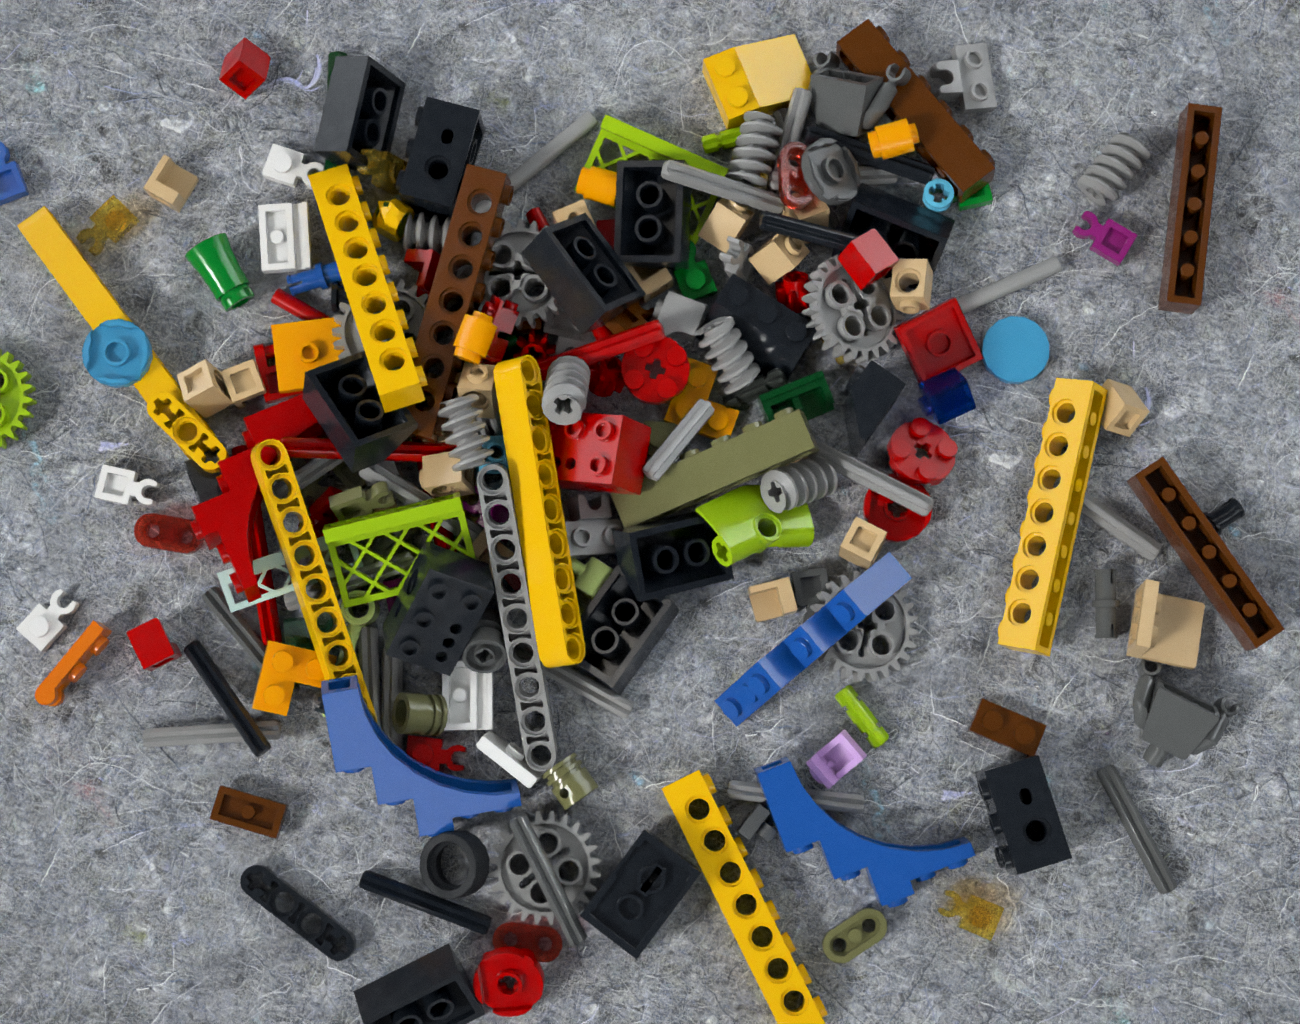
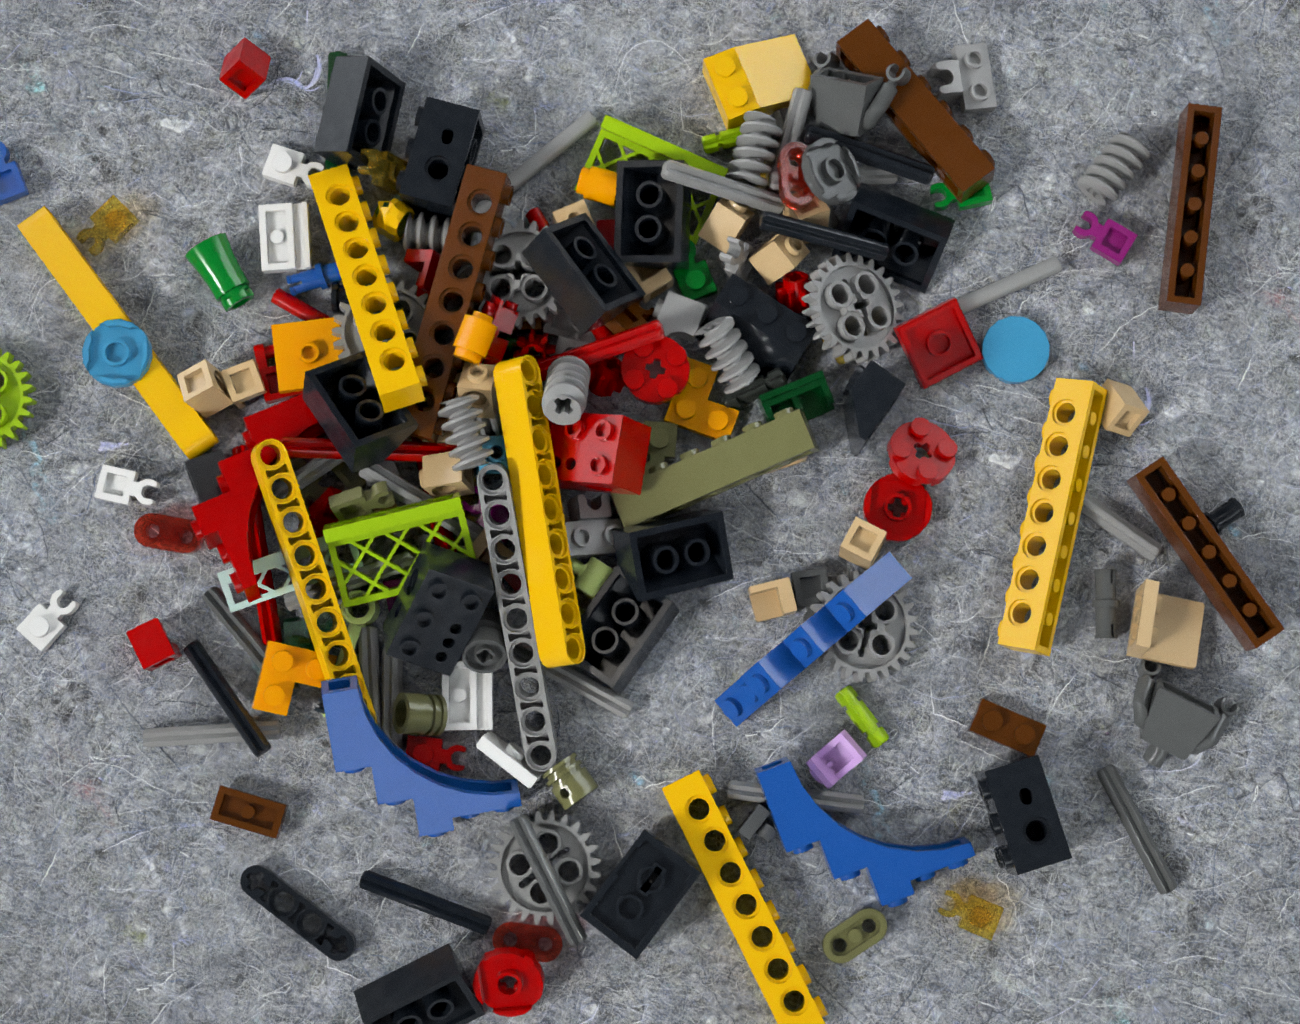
orange plate [35,620,112,707] -> none
tan panel [143,154,199,213] -> none
yellow beam [147,392,229,473] -> none
black tyre [420,830,490,899] -> none
light grey axle [642,399,715,481] -> none
lime panel [695,485,814,567] -> none
light grey piece [760,455,838,513] -> none
light grey axle [811,442,934,516] -> none
panel [838,229,899,290] -> none
light orange brick [867,118,920,160] -> none
tan brick [890,259,933,314] -> none
clear blue brick [918,367,976,425] -> none
medium azure bush [923,178,954,213] -> none

